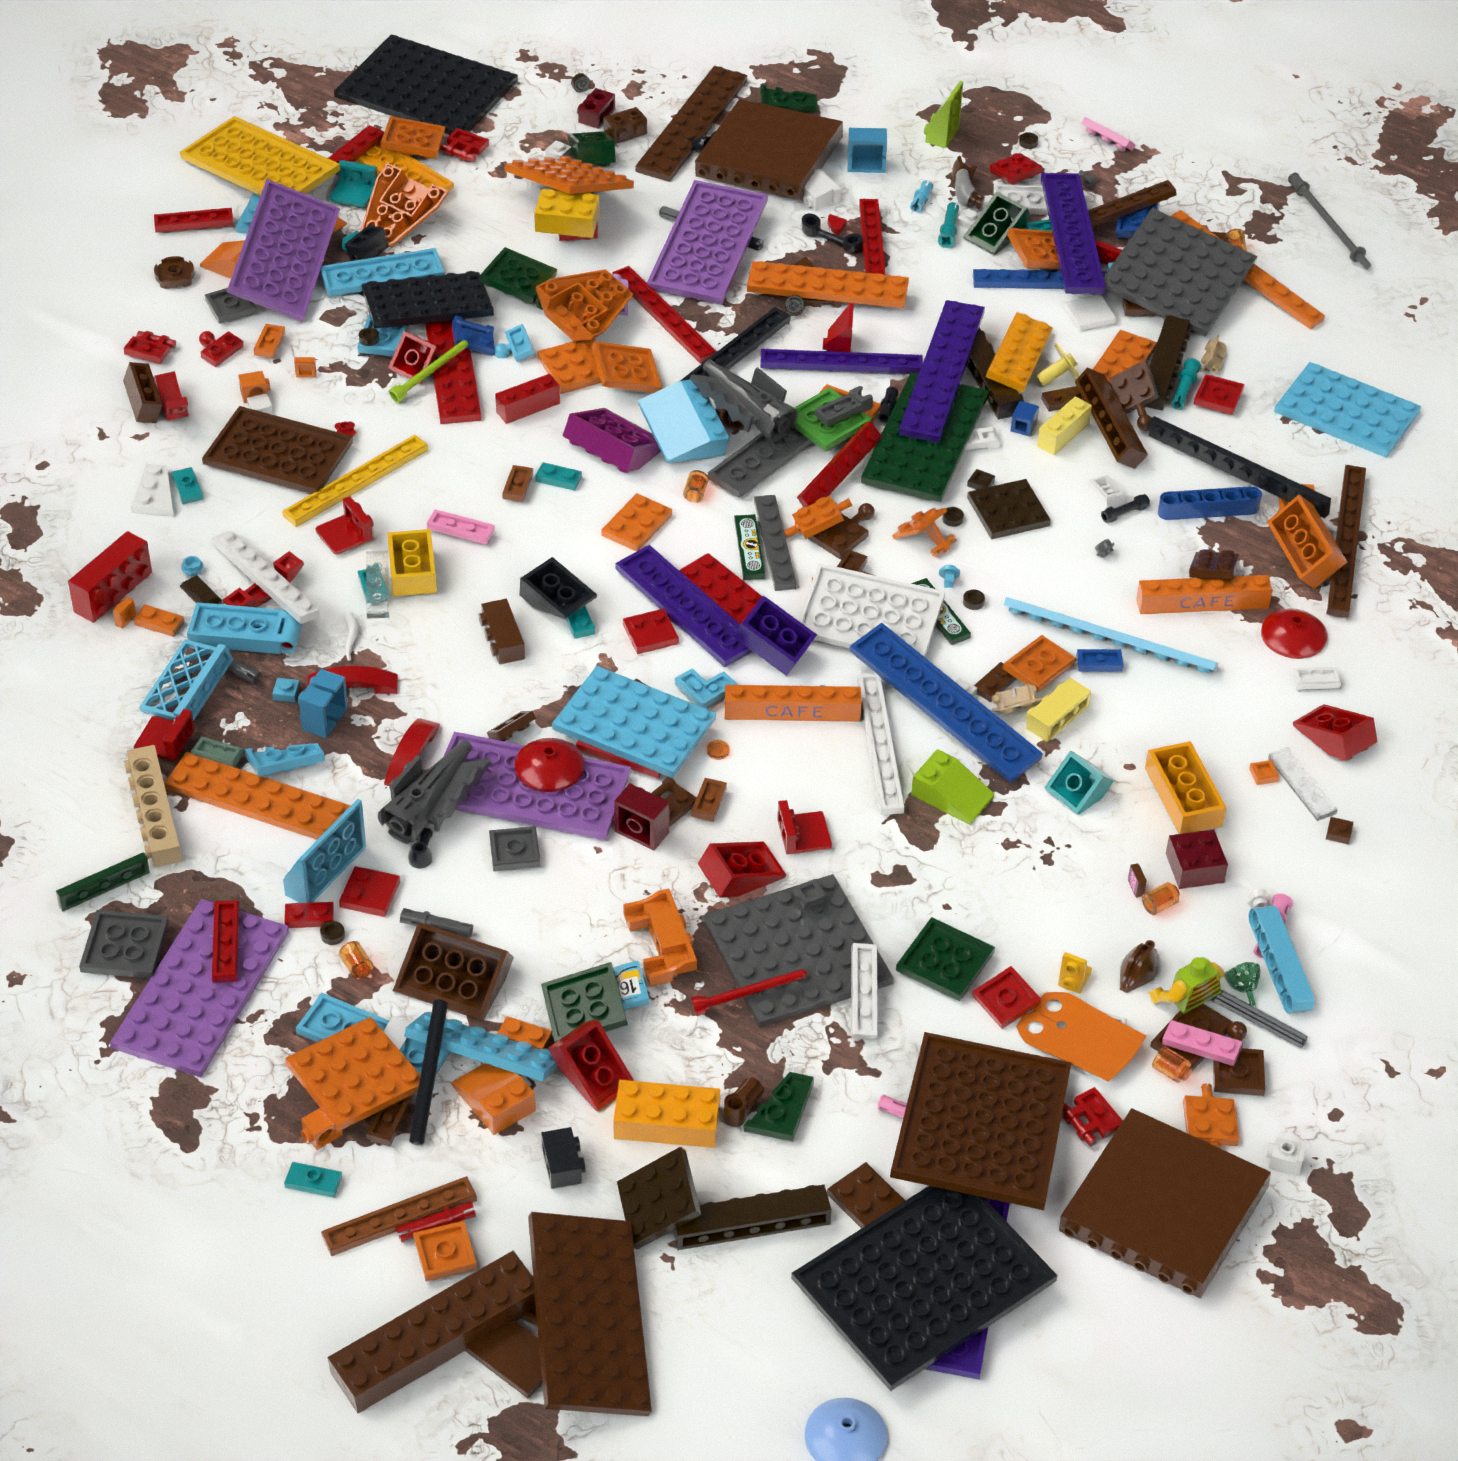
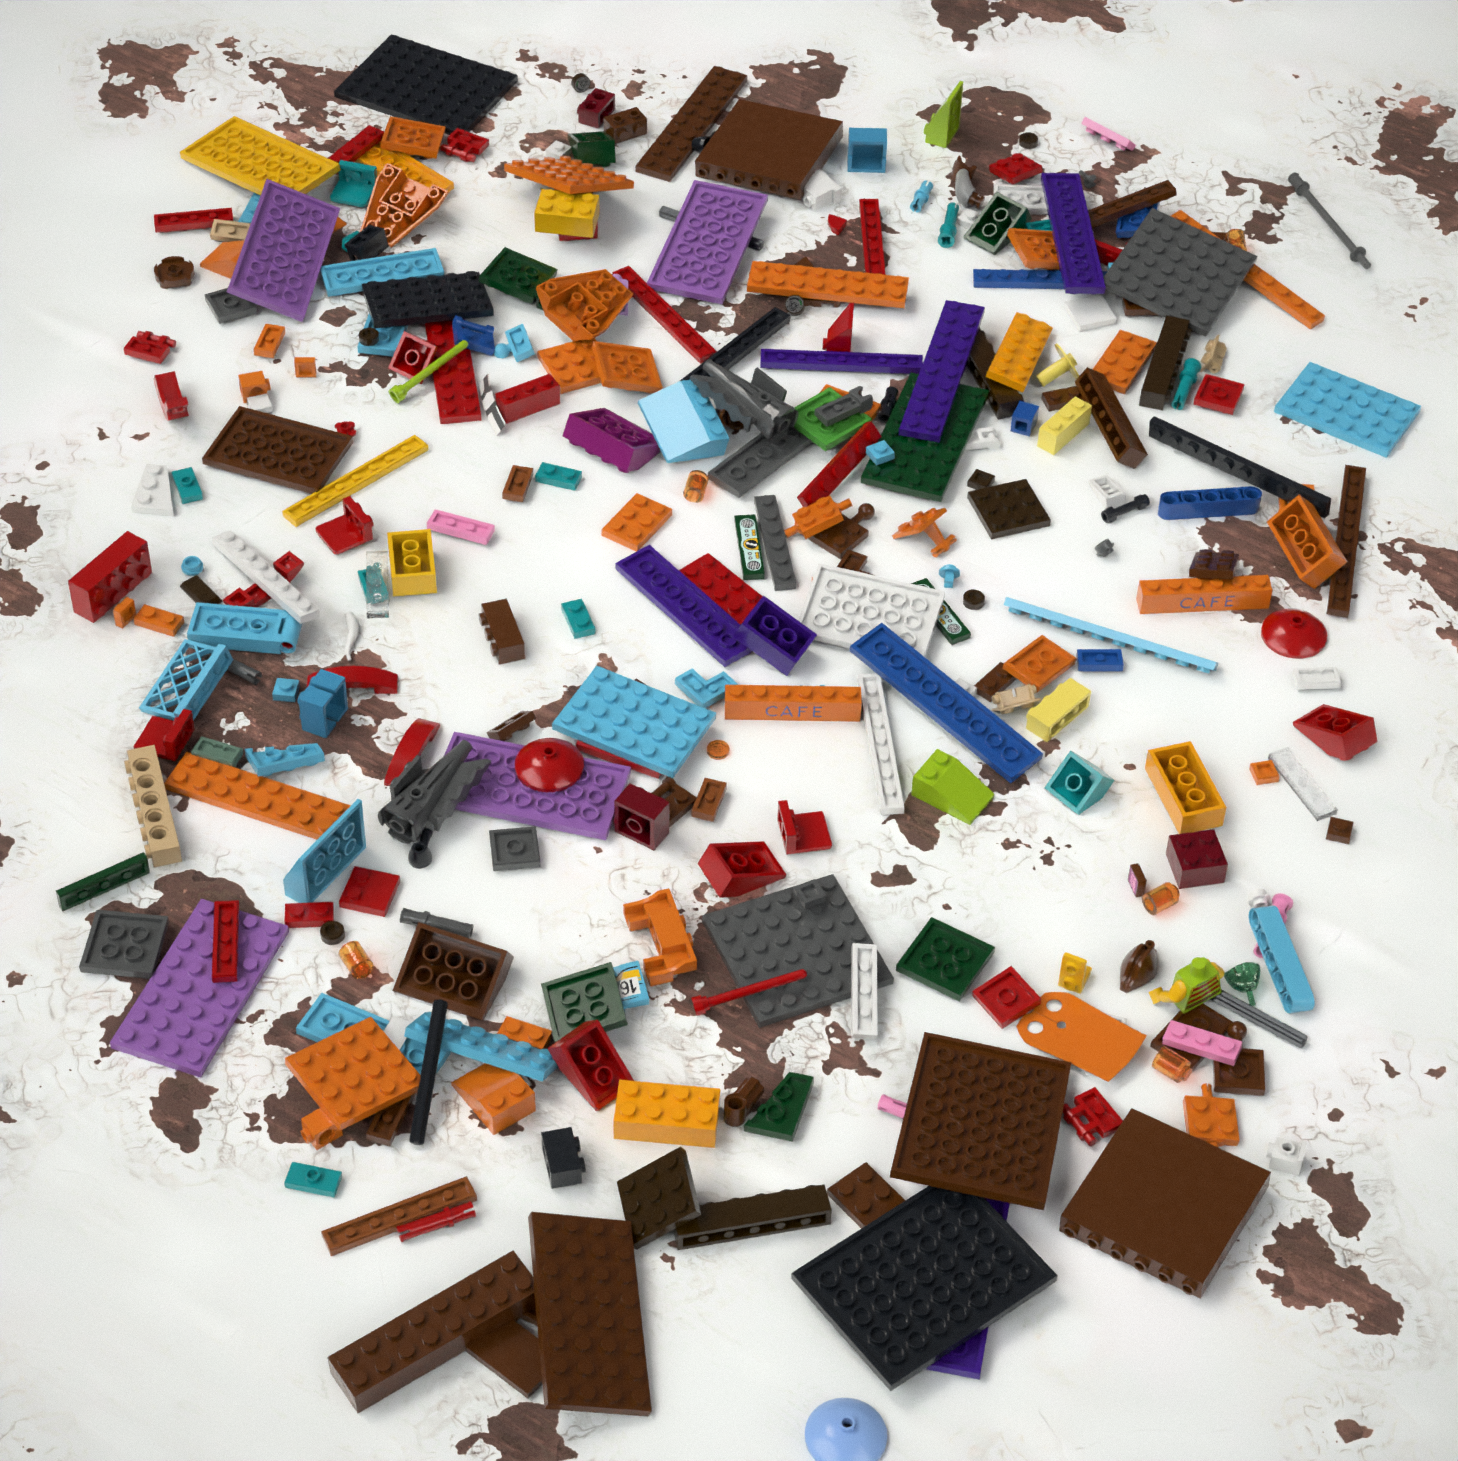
reddish brown brick [123,362,162,423] -> none
red plate [199,331,244,367] -> none
orange plate [413,1221,477,1282] -> none
black slope [519,557,597,619] -> none
red plate [623,609,679,654] -> none
dark green wing [760,84,818,113] -> none
black piece [801,213,863,253] -> none
dark brown tile [942,507,964,527] -> none
reddish brown plate [1110,360,1159,431] -> none
none -> tan plate [210,219,251,242]
none -> sticker [479,373,506,435]
none -> medium azure plate [866,440,895,466]

